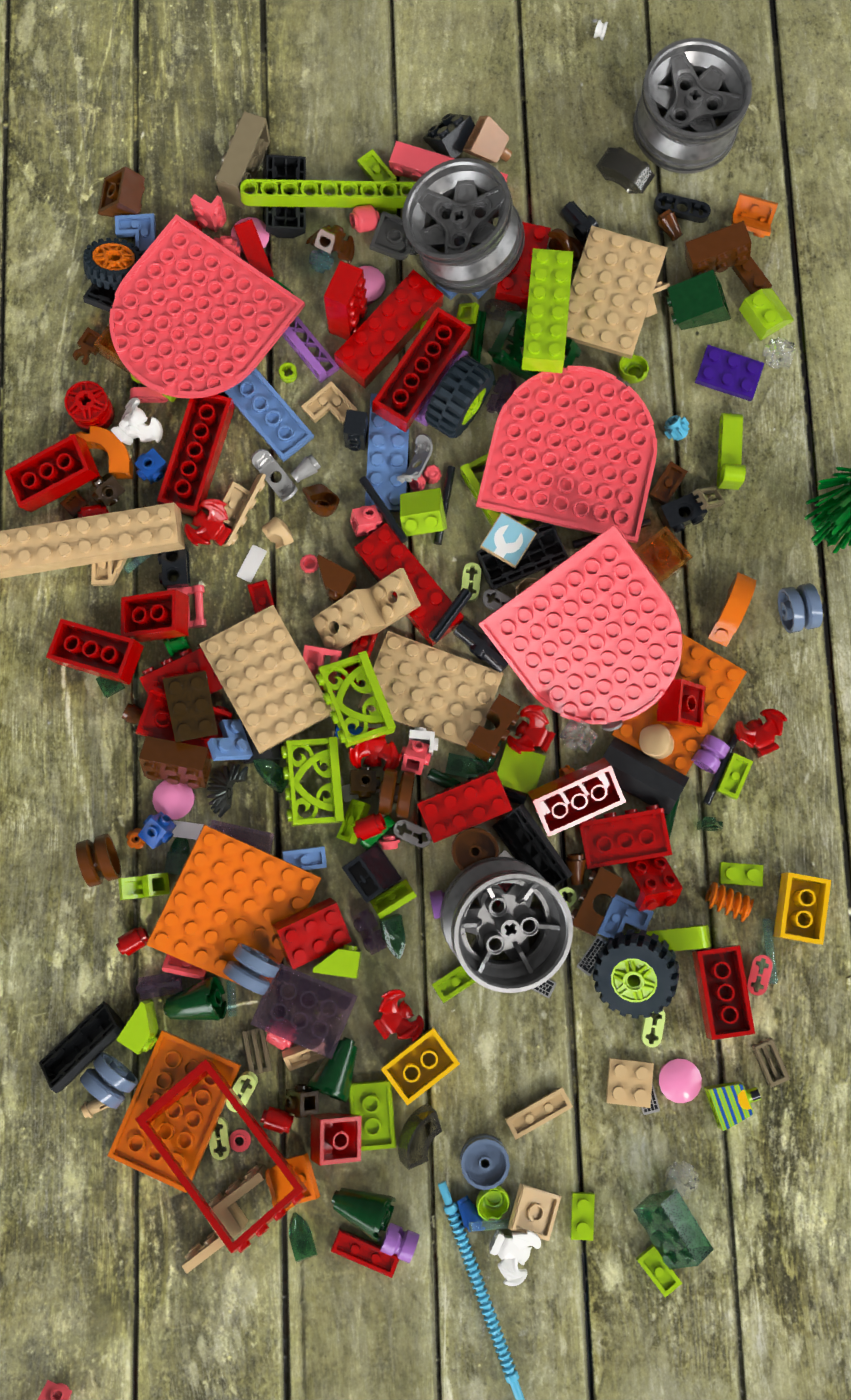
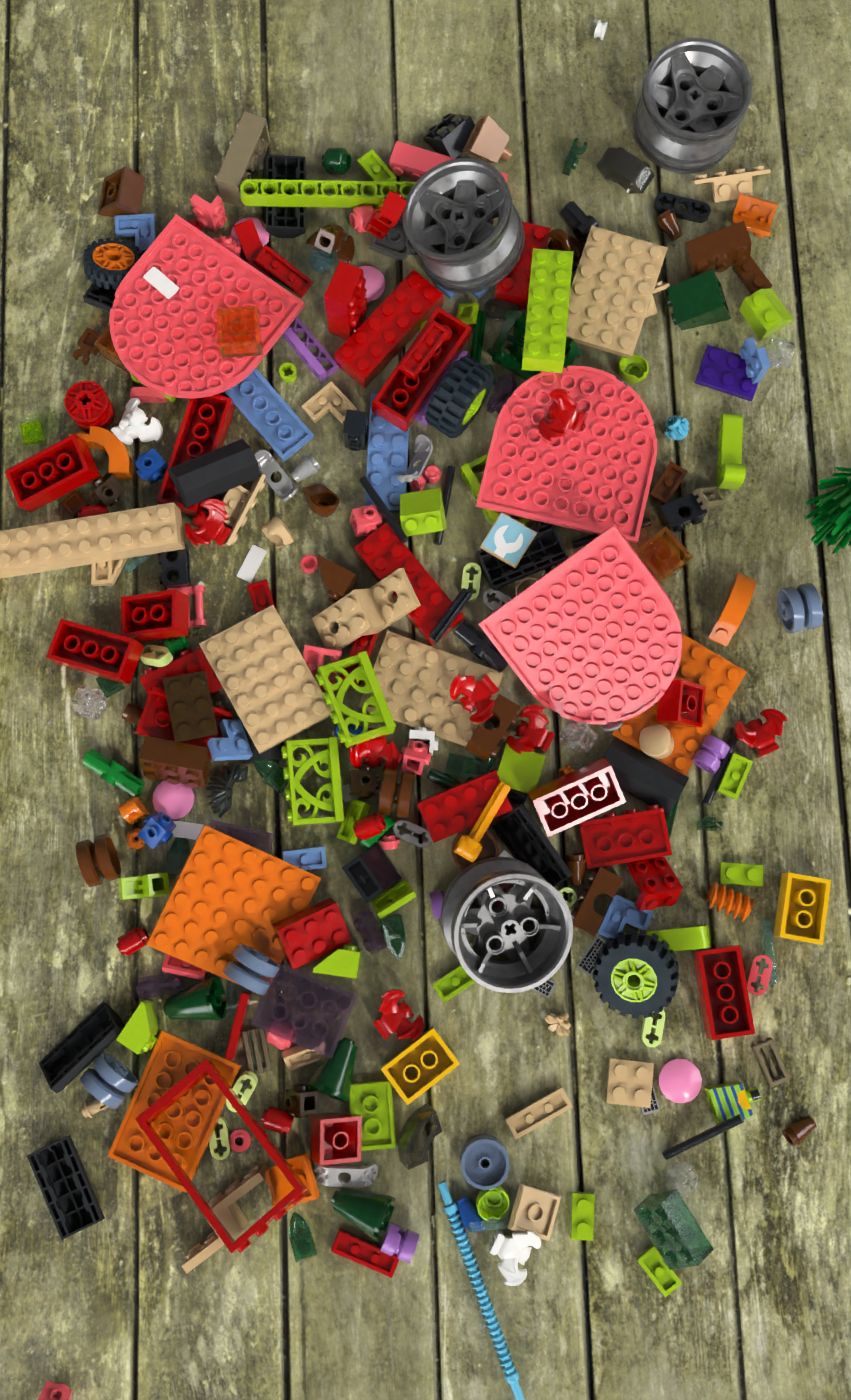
none -> clear neon green plate [20,420,45,446]
none -> black piece [27,1135,105,1240]
none -> clear brick [71,686,107,719]
none -> green piece [82,749,145,797]
none -> orange leg [118,796,149,825]
none -> yellowish green beam [140,645,173,667]
none -> white sticker [143,266,179,299]
none -> black piece [168,439,260,508]
none -> clear orange brick [216,306,263,358]
none -> red tile [225,992,252,1060]
none -> red tile [253,244,314,299]
none -> light grey piece [313,1162,378,1188]
none -> dark green head [321,148,352,175]
none -> red arch [364,191,407,240]
none -> red tile [398,320,450,380]
none -> red animal [449,674,499,723]
none -> light orange axle [454,782,511,863]
none -> red animal [539,388,588,441]
none -> tan plant [545,1012,571,1037]
none -> clear green plate [562,138,587,176]
none -> black bar [662,1114,744,1160]
none -> tan bracket [689,165,771,202]
none -> medium blue plate [740,337,771,384]
none -> reddish brown cone [782,1116,817,1146]

